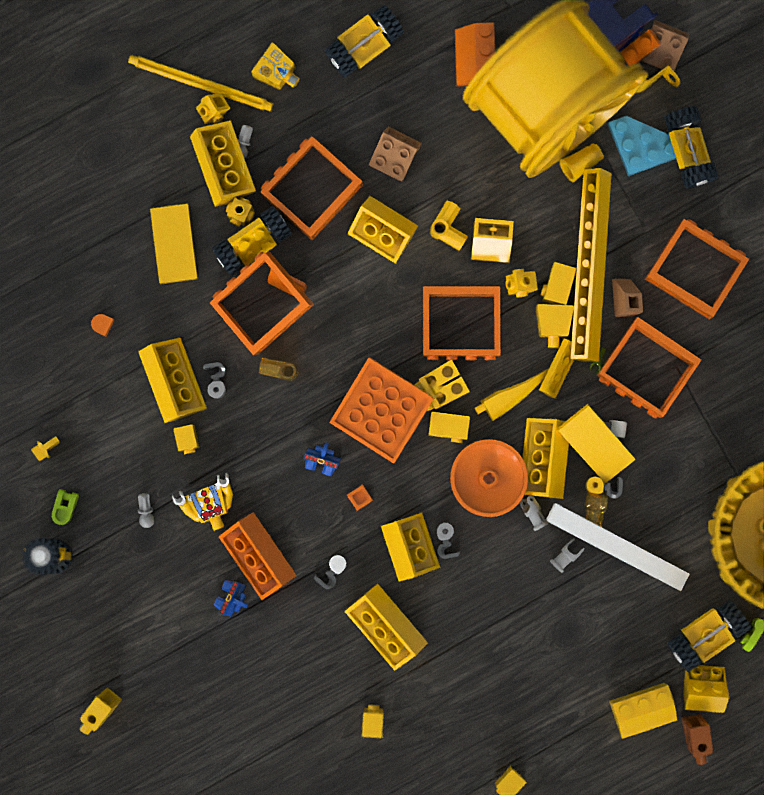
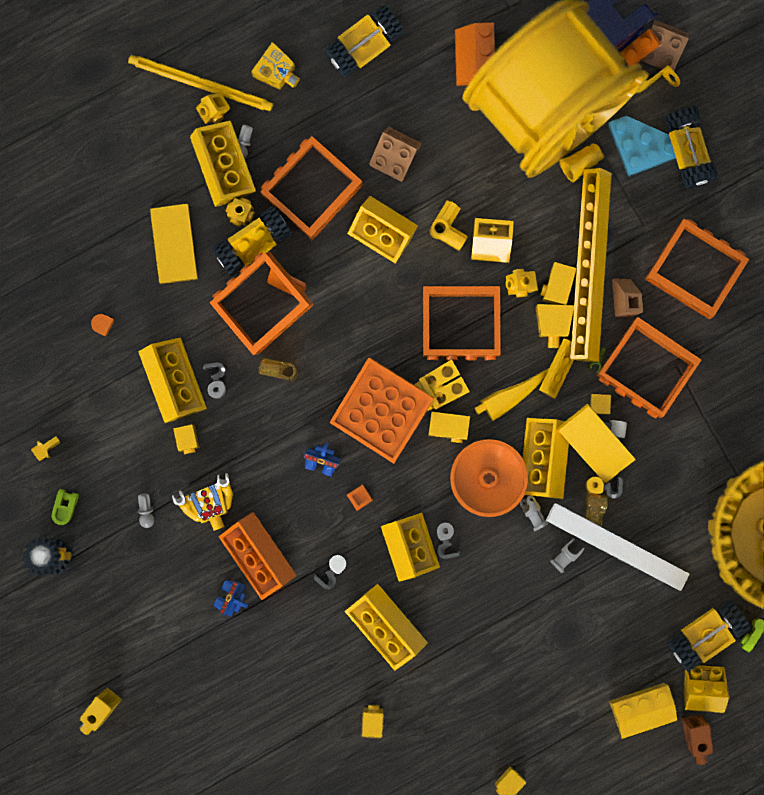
none -> yellow tile [590,394,611,415]

